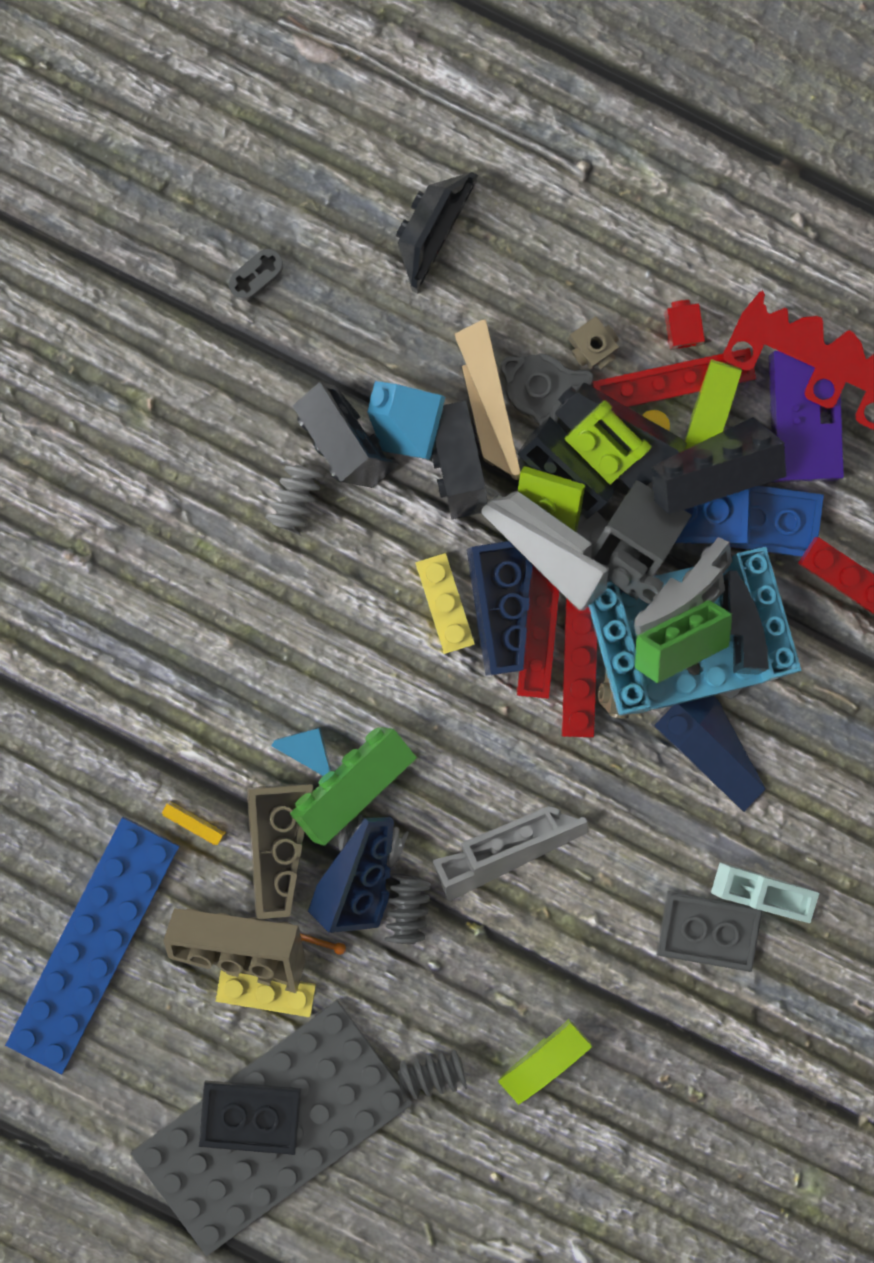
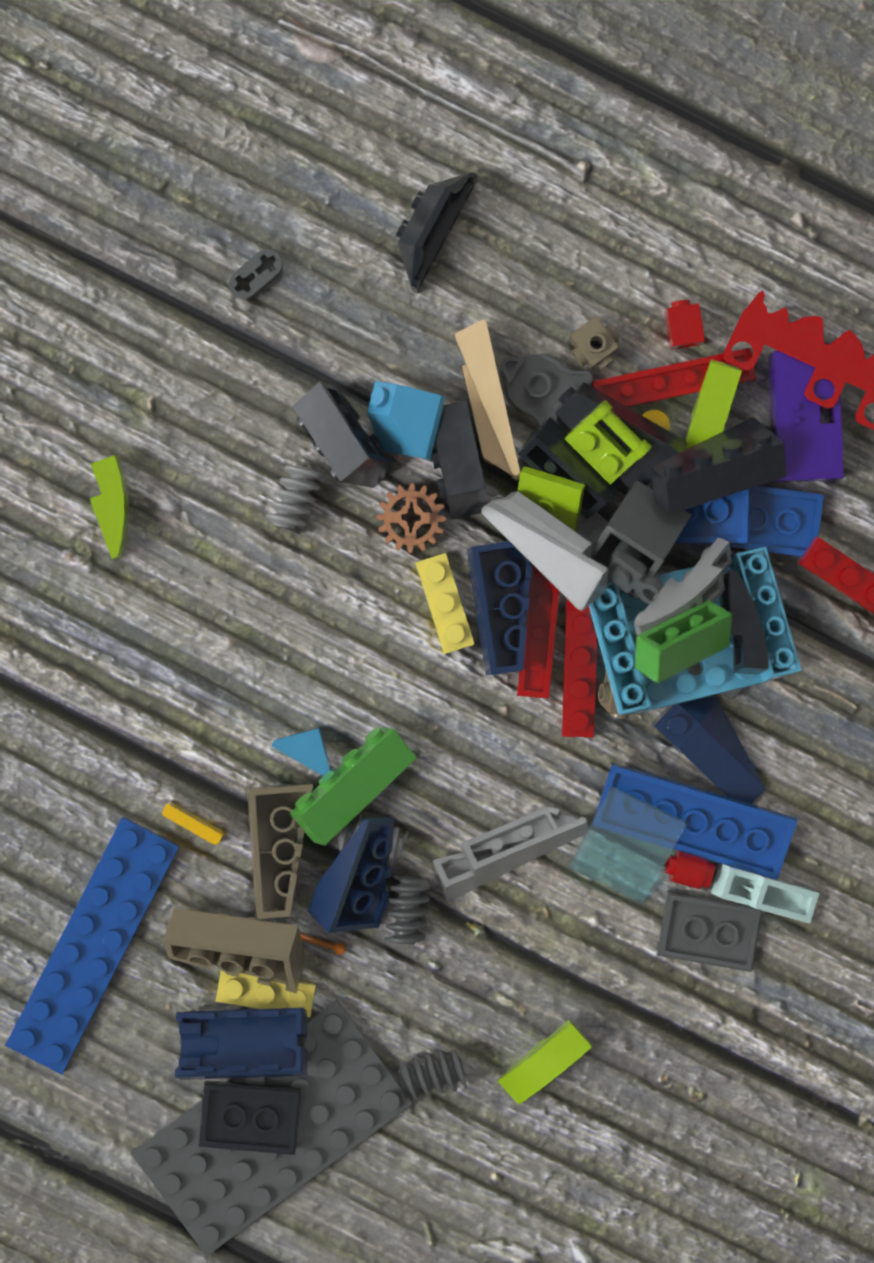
none -> lime slope [90,455,129,560]
none -> dark blue piece [175,1008,307,1080]
none -> nougat gear [376,483,446,553]
none -> clear light blue piece [568,786,687,904]
none -> blue plate [593,762,797,880]
none -> red brick [665,850,715,889]

